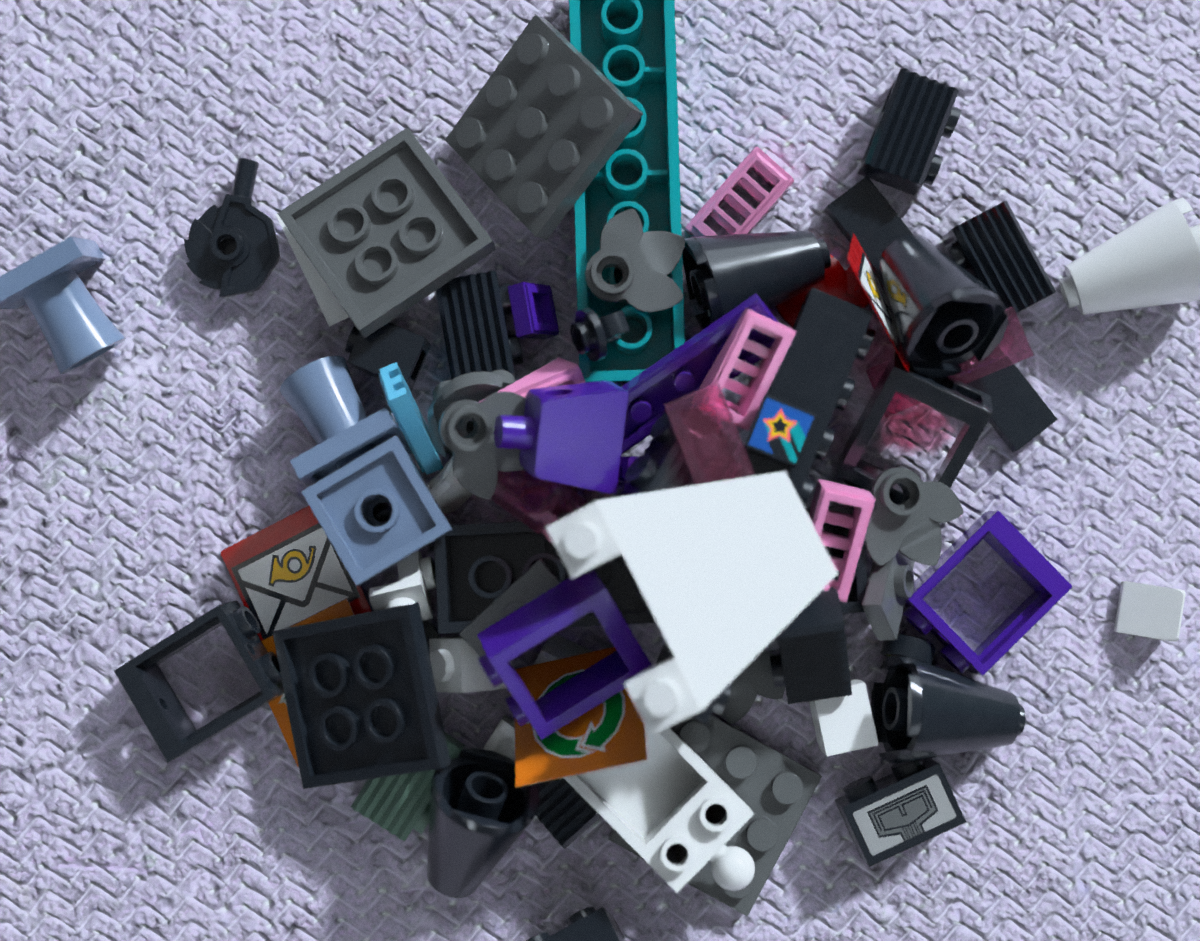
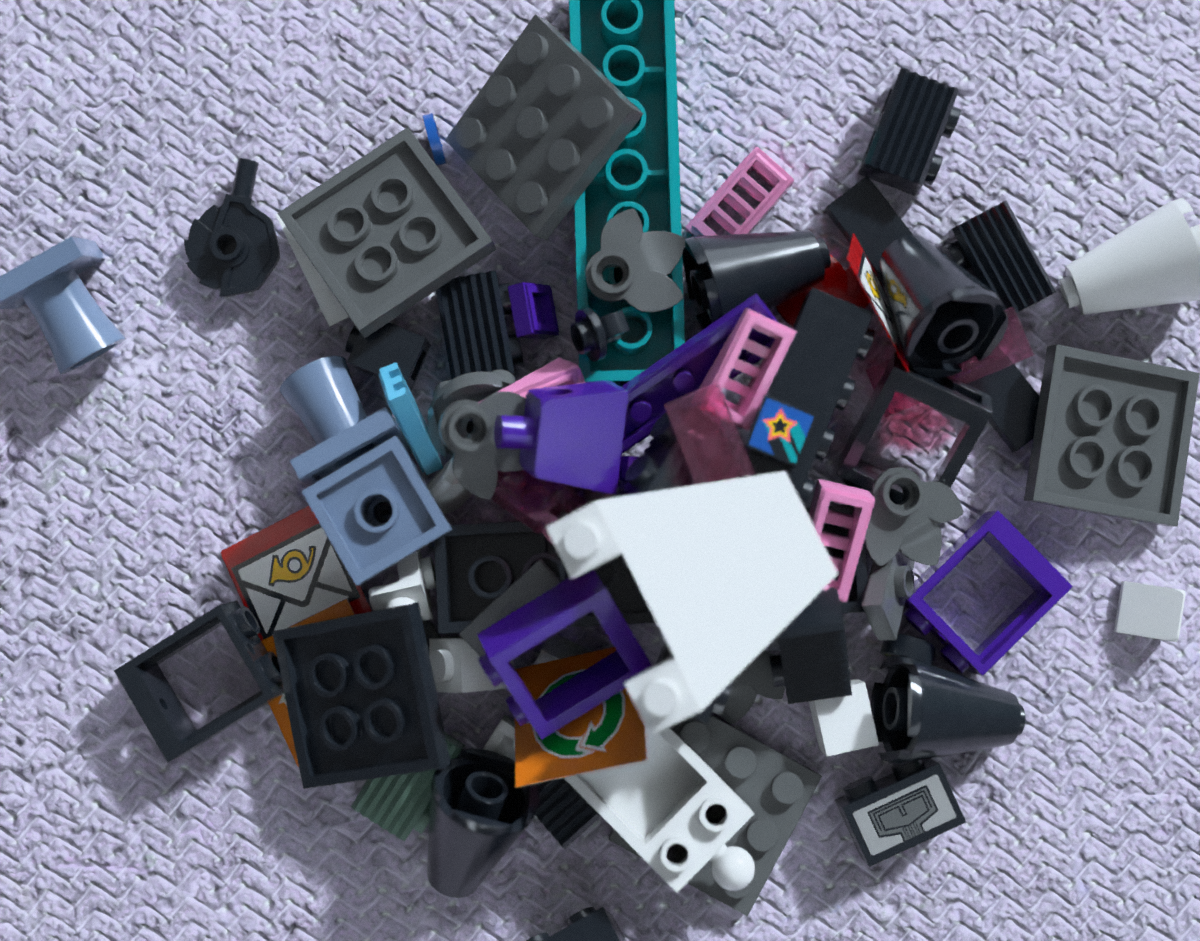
none -> blue piece [423,113,447,166]
none -> dark grey plate [1024,344,1200,527]

